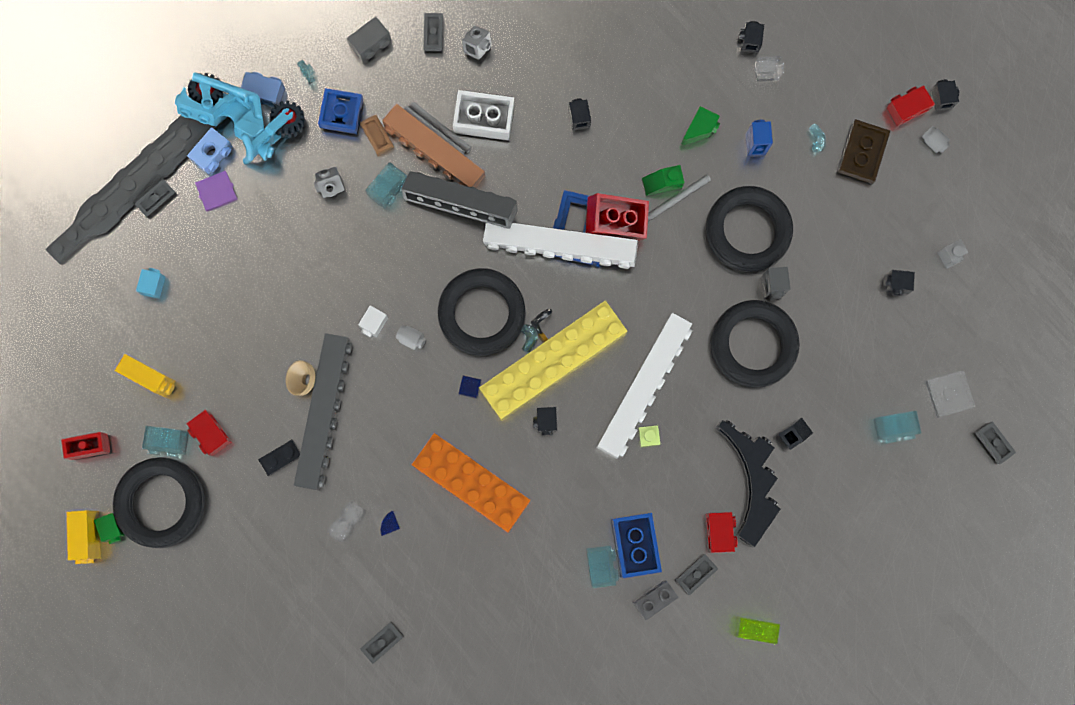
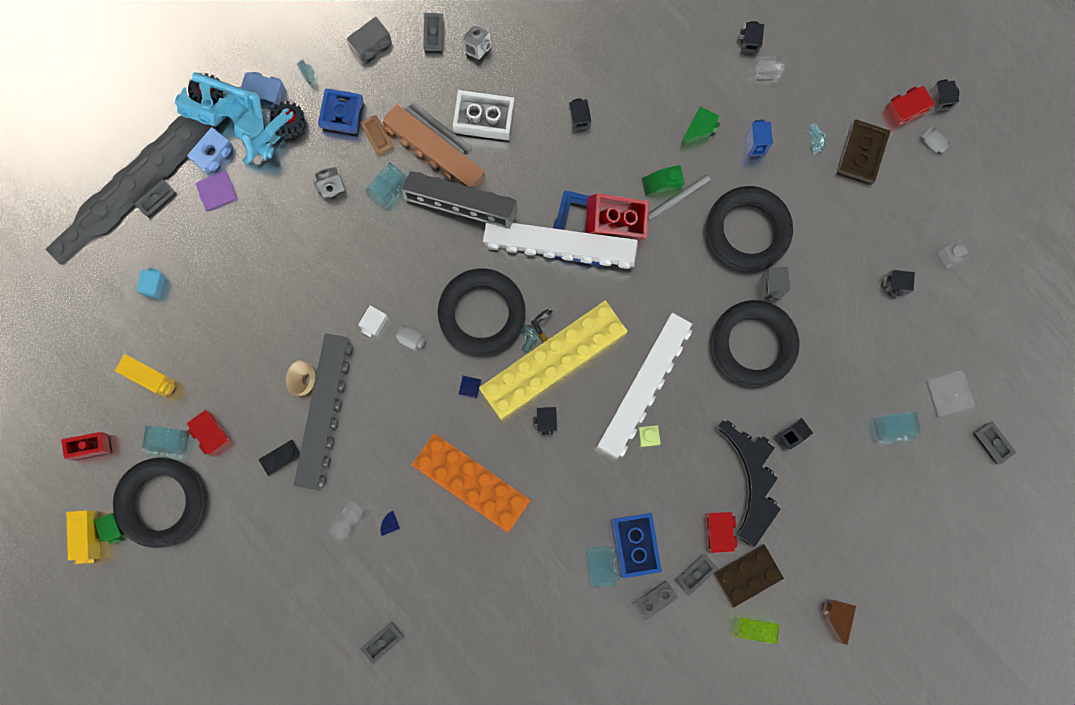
none -> dark brown plate [714,544,784,608]
none -> reddish brown slope [823,599,856,645]

